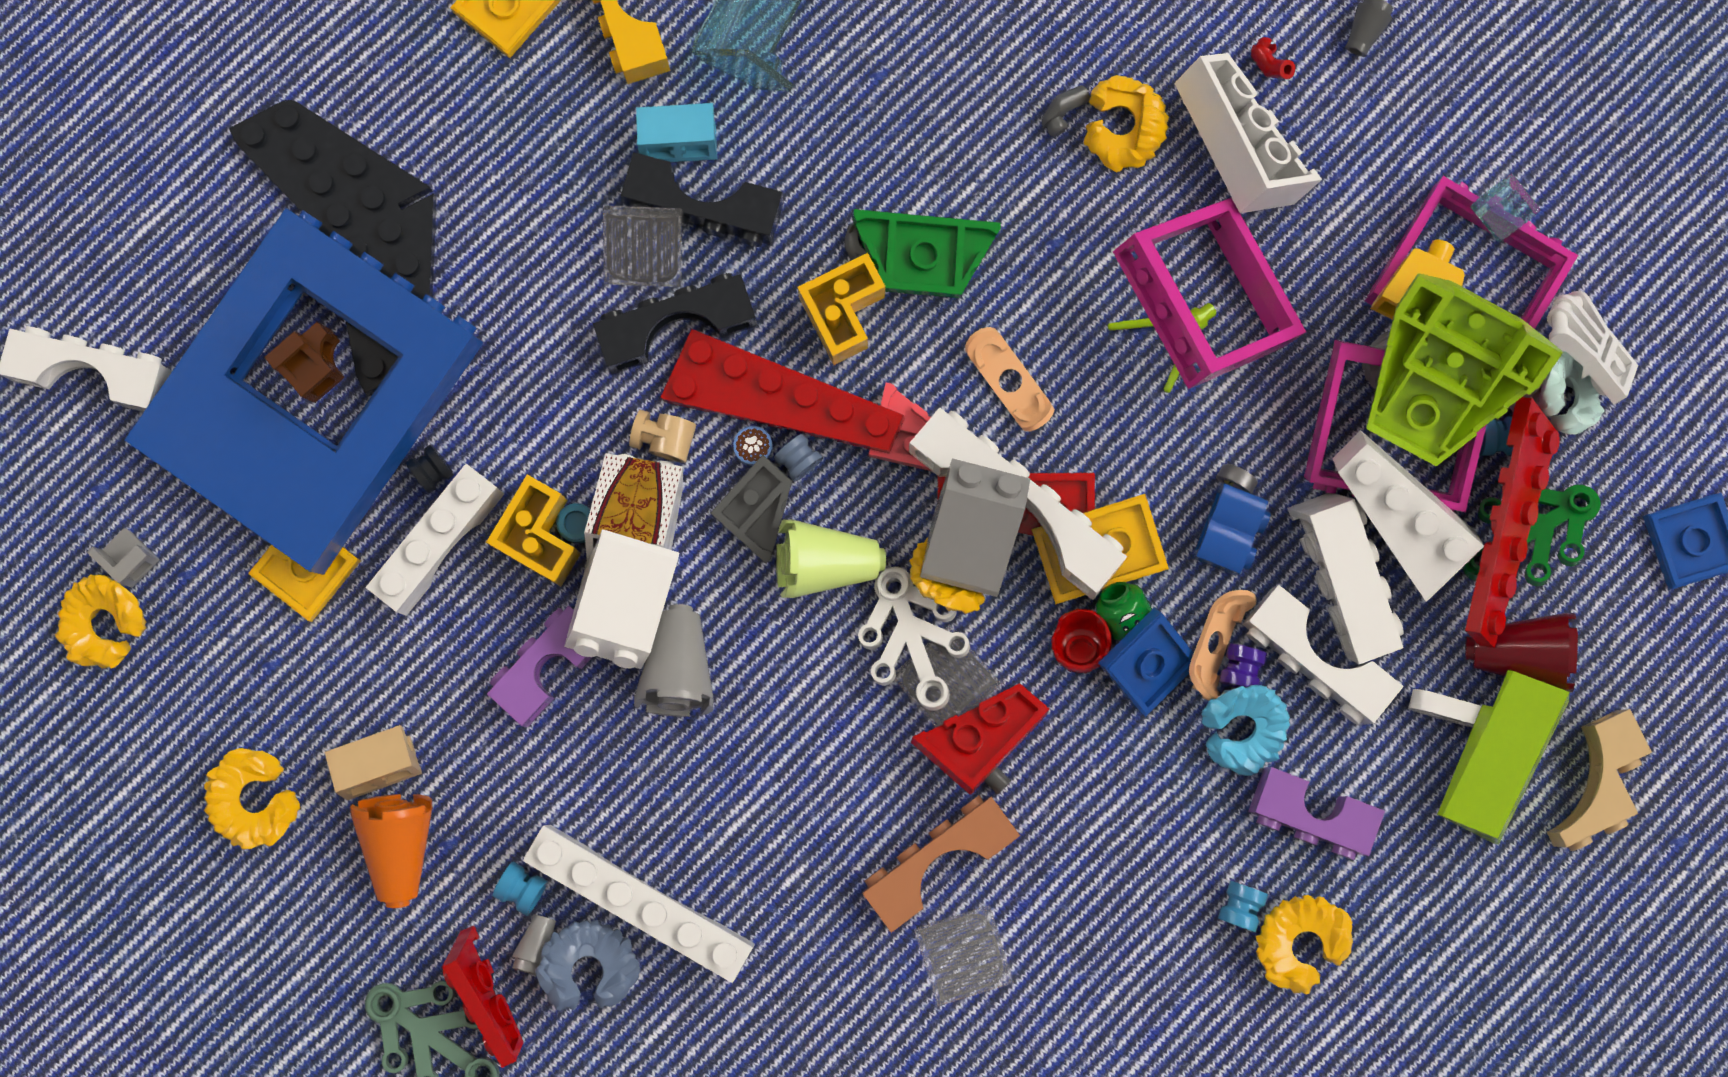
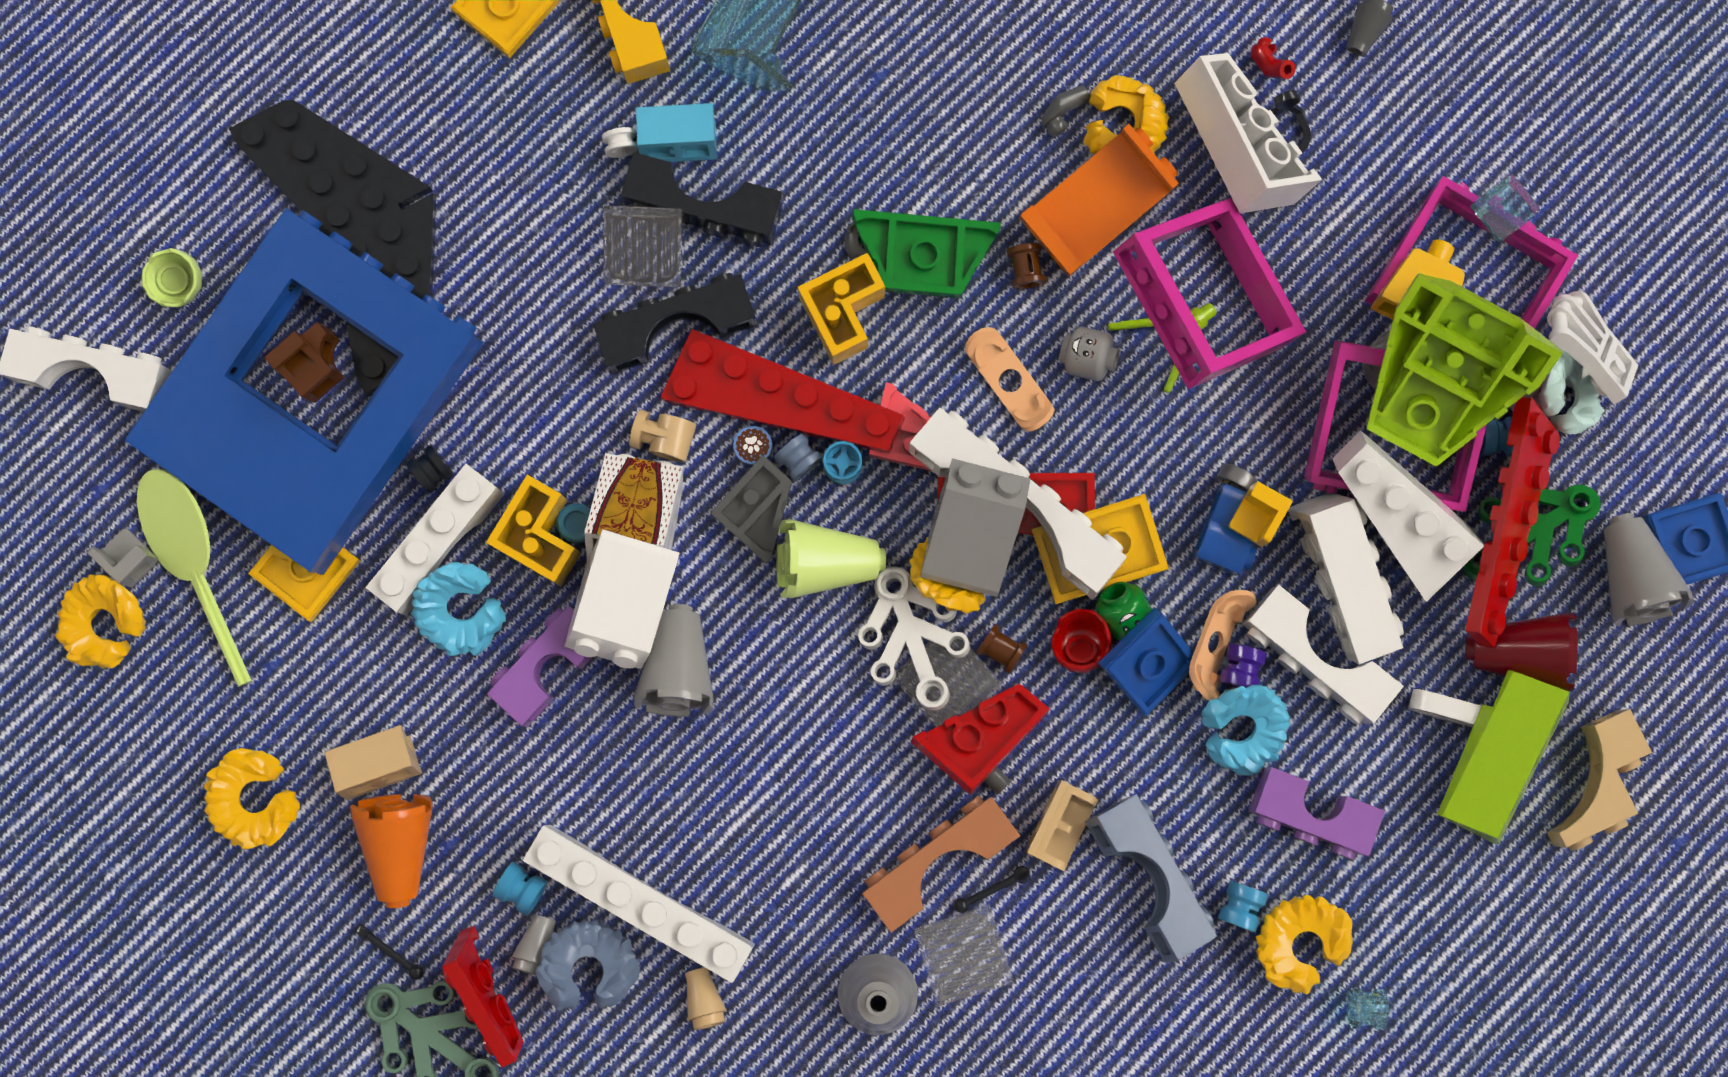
none -> yellowish green piece [137,469,252,687]
none -> yellowish green hair [142,248,202,307]
none -> black hinge [354,923,424,980]
none -> medium azure piece [410,562,506,656]
none -> white bush [602,127,638,158]
none -> tan cone [685,967,727,1030]
none -> dark azure wheel [823,441,862,485]
none -> light grey cone [838,954,918,1035]
none -> black hinge [954,866,1030,913]
none -> reddish brown bush [976,624,1028,674]
none -> reddish brown bush [1006,243,1047,290]
none -> orange panel [1019,123,1179,277]
none -> tan hinge [1024,780,1098,871]
none -> light grey head [1059,326,1120,381]
none -> arch [1085,794,1218,963]
none -> yellow panel [1228,481,1293,547]
none -> black piece [1271,90,1311,155]
none -> clear light blue wheel [1347,987,1389,1030]
none -> light grey cone [1604,513,1695,626]

